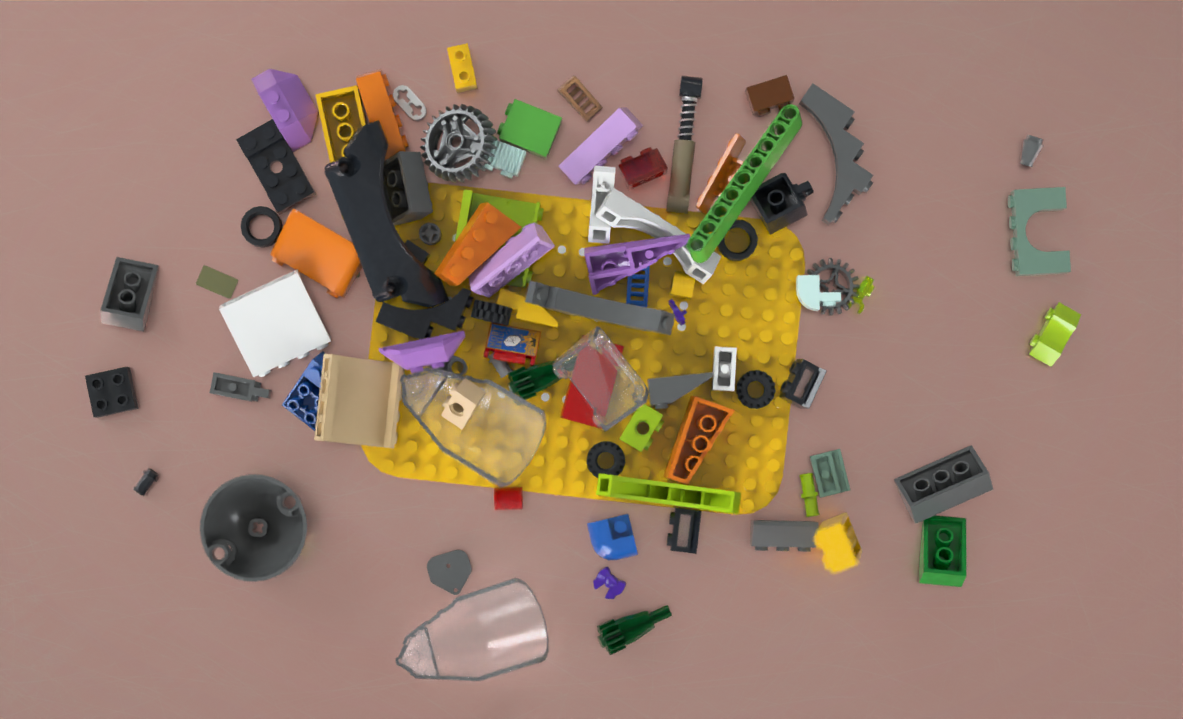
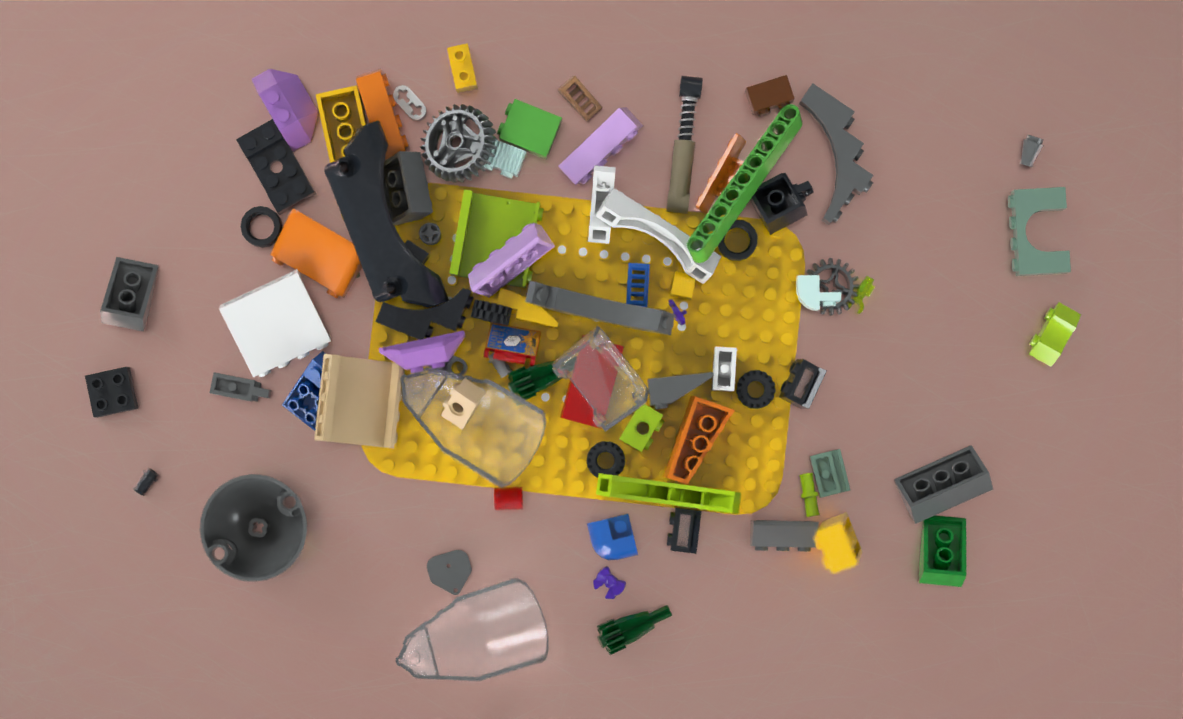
olive sticker [196,265,238,299] -> none
orange wedge [434,202,521,286] -> none
medium lavender wedge [584,234,690,295] -> none
clear red slope [618,147,668,191] -> none

